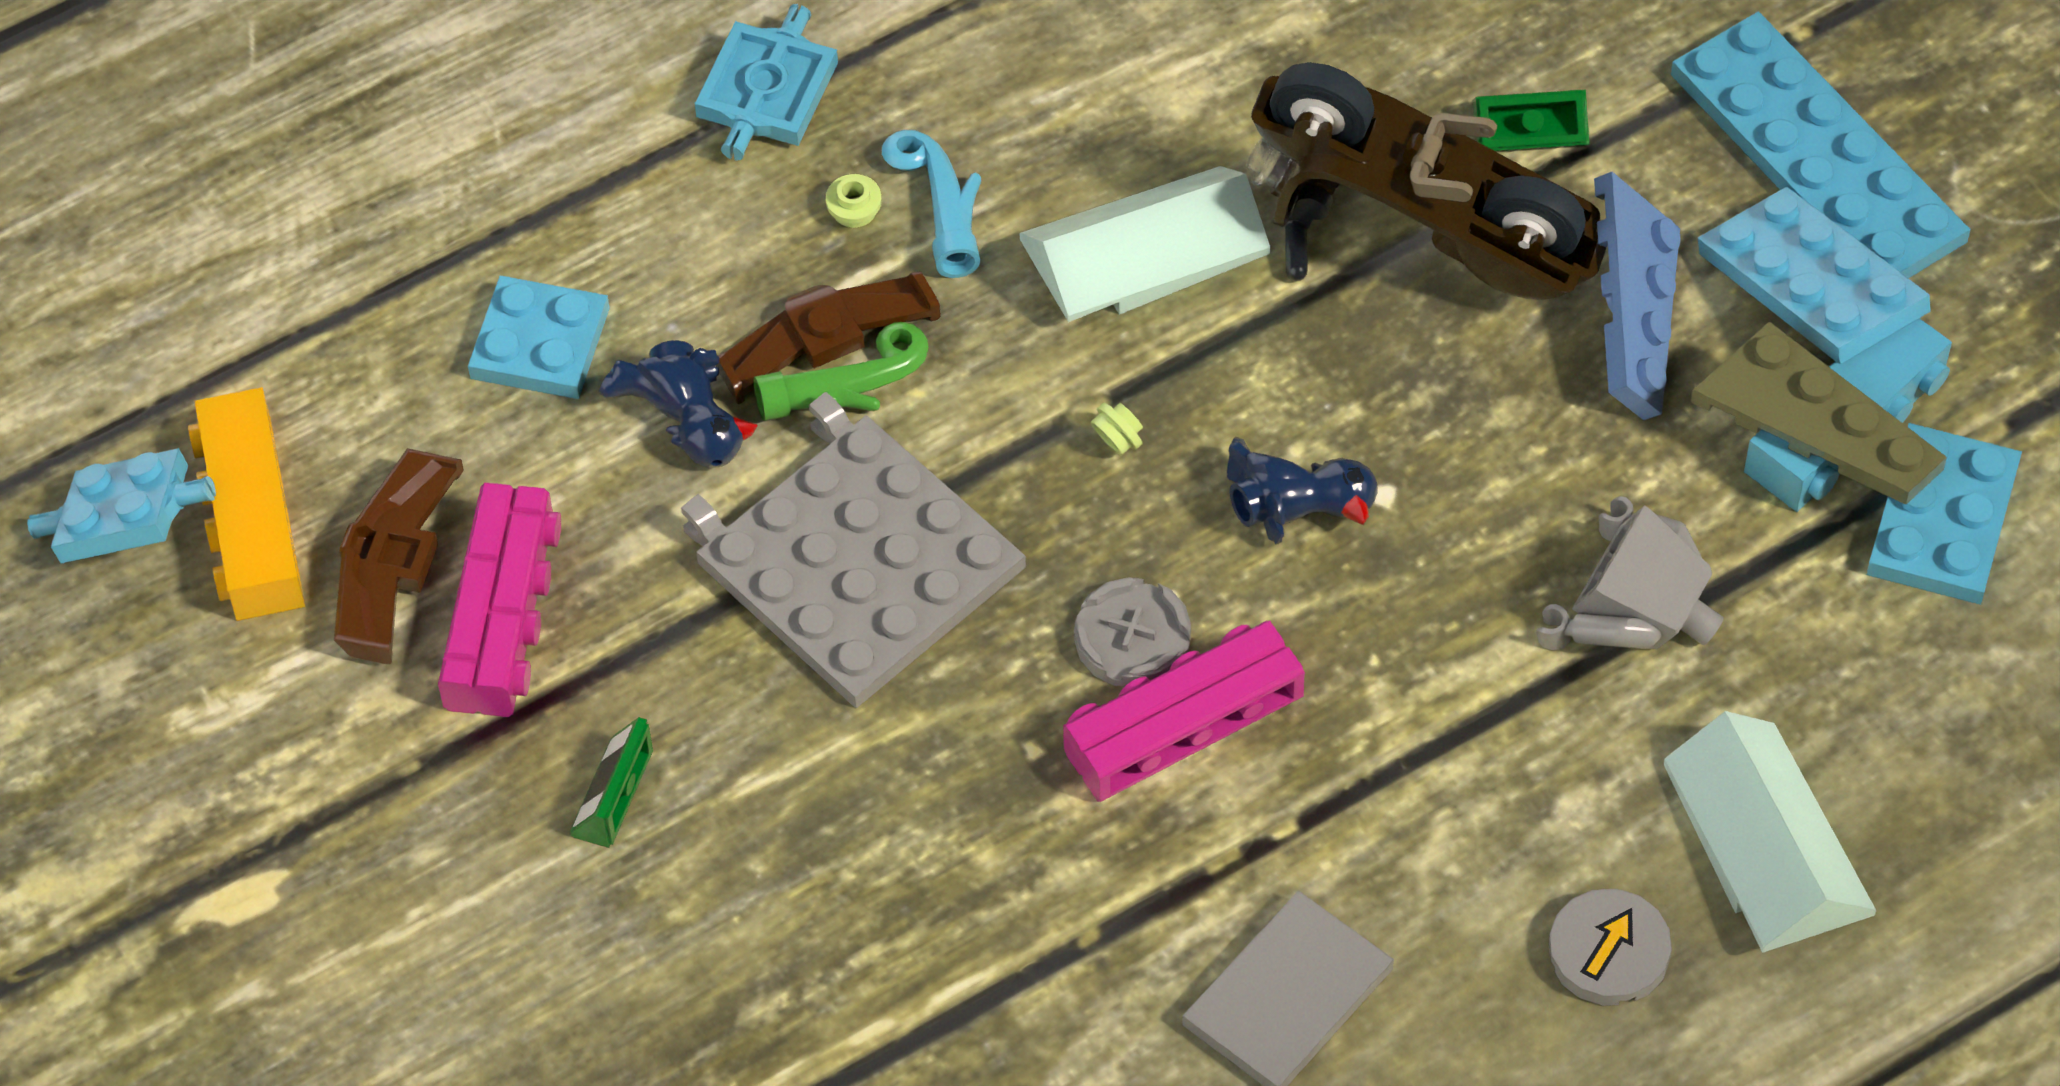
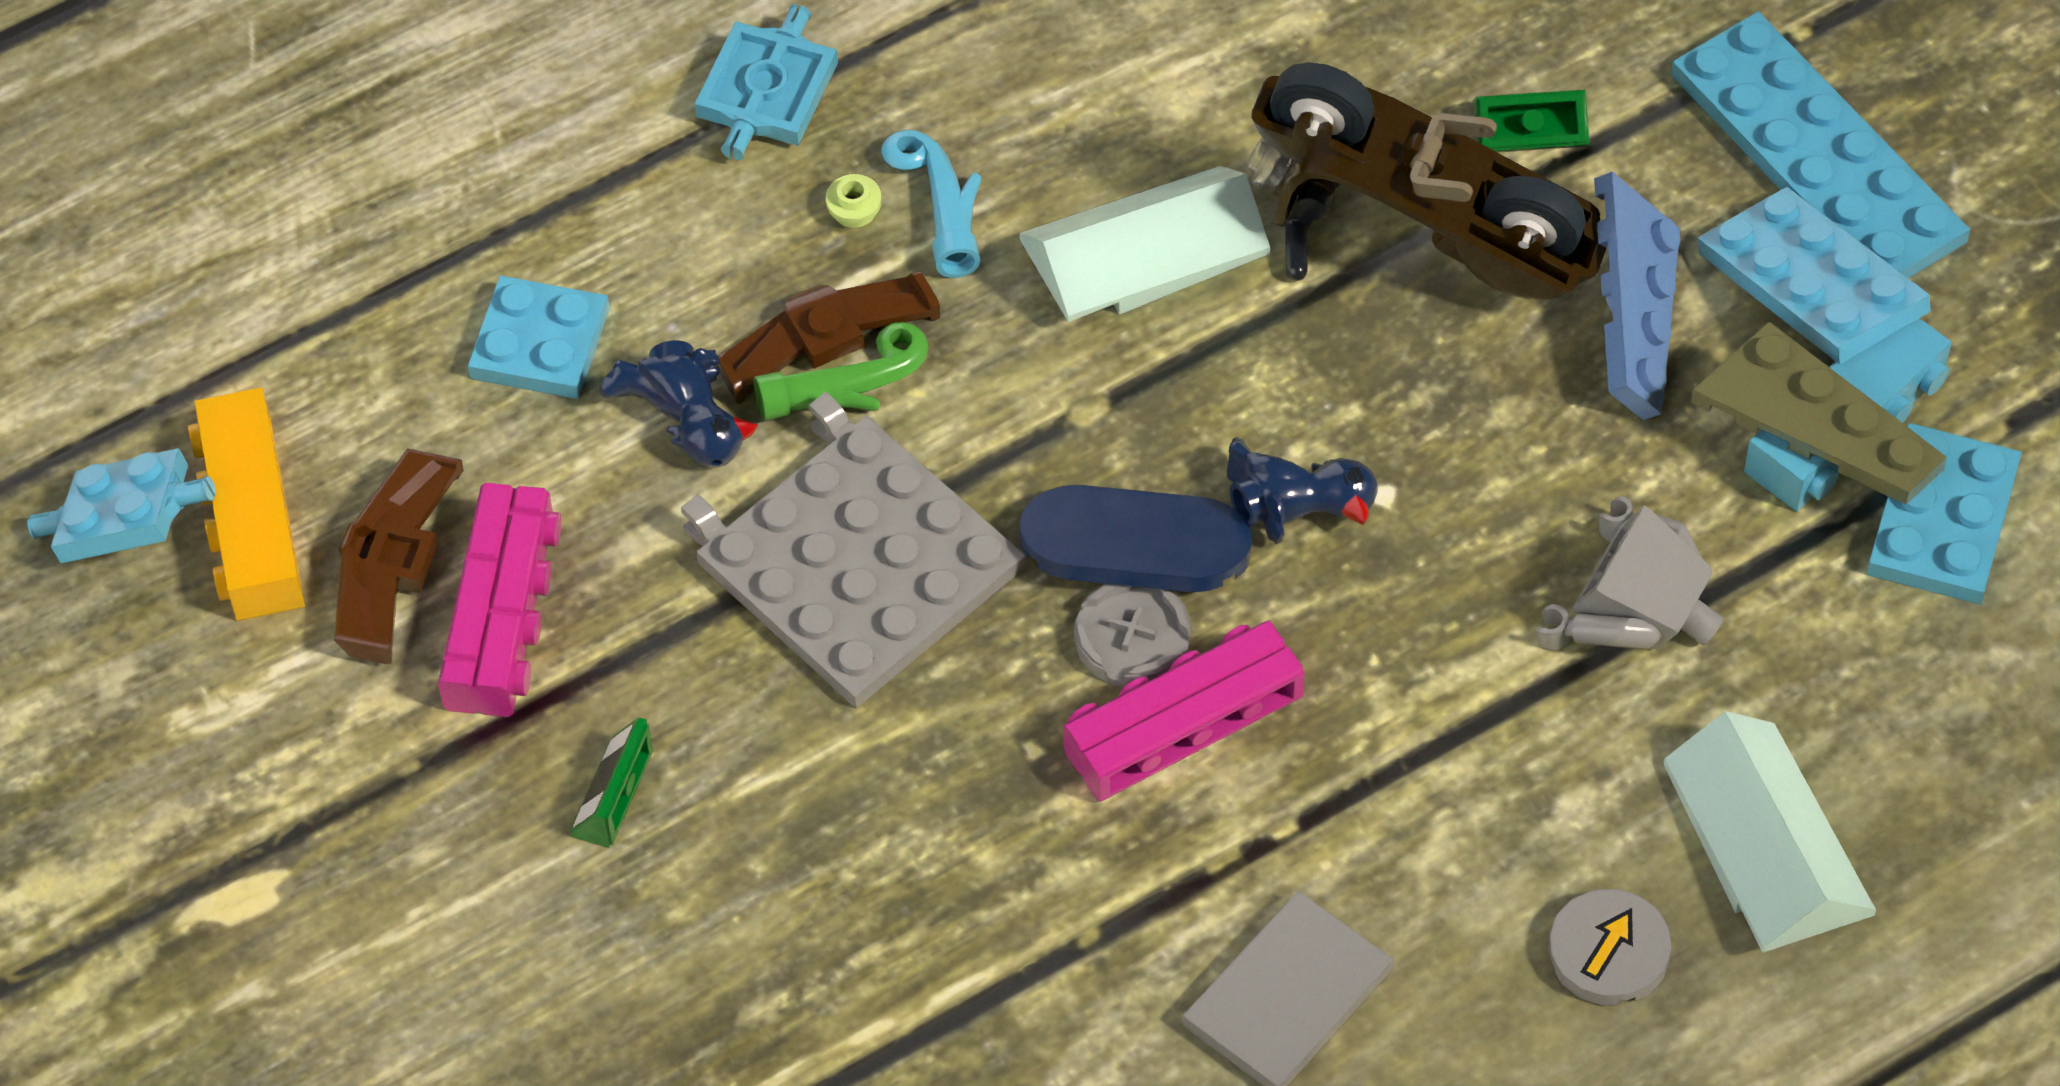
yellowish green plate [1090,402,1143,456] -> none
none -> dark blue tile [1020,485,1252,592]

